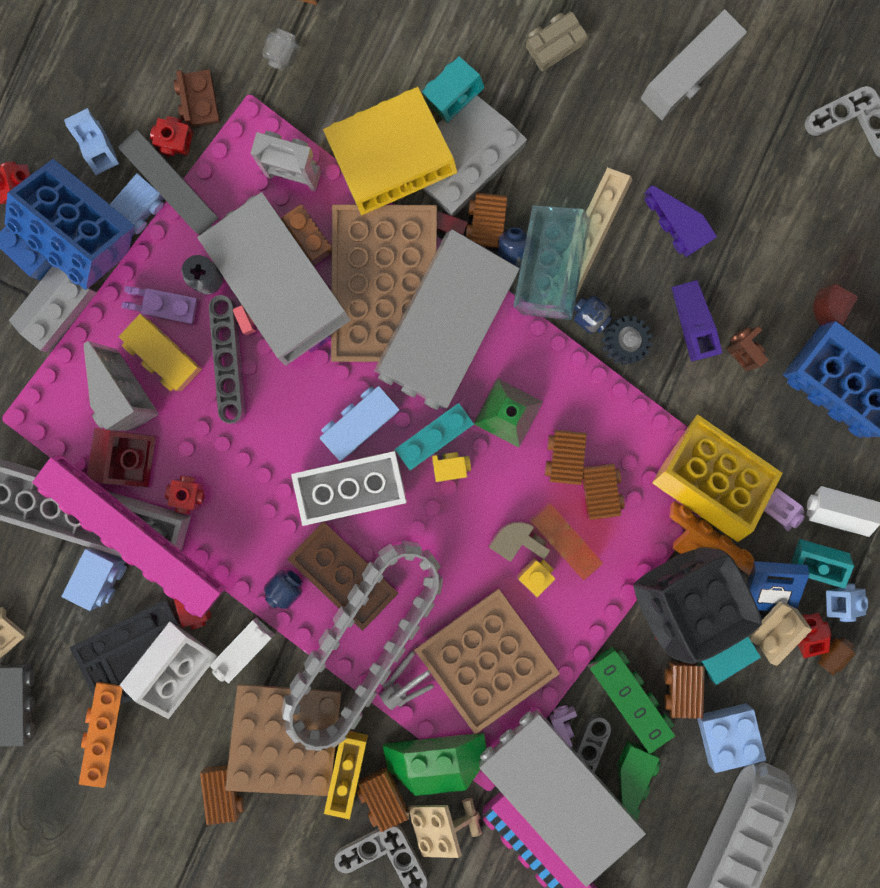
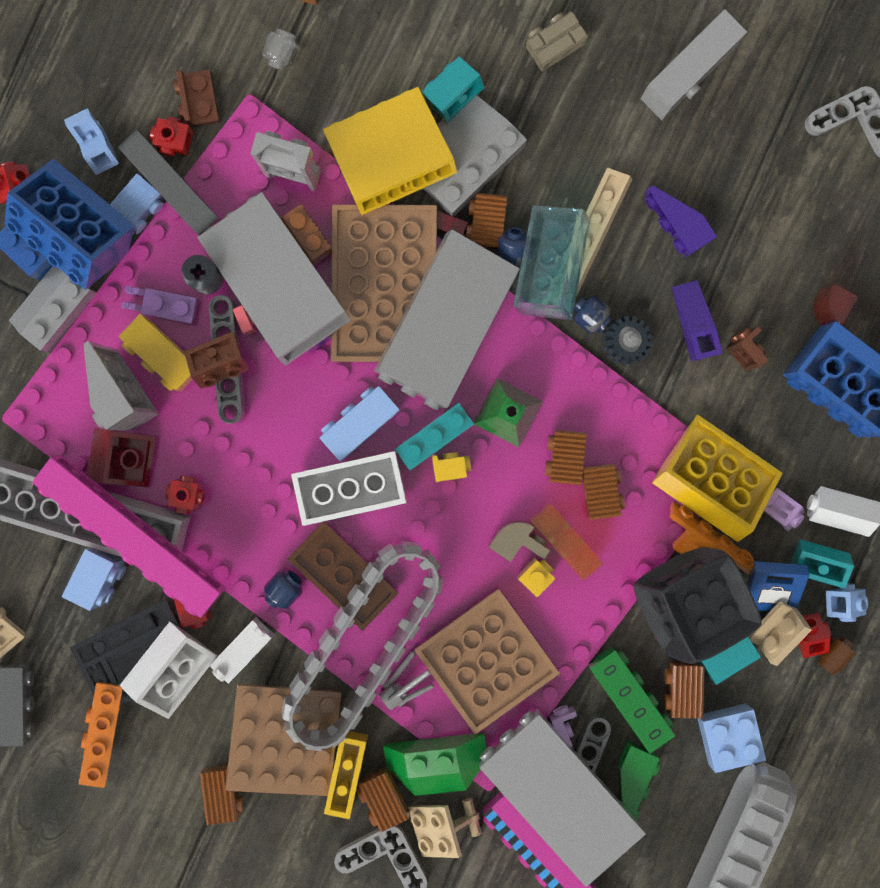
none -> copper bracket [184,332,249,389]

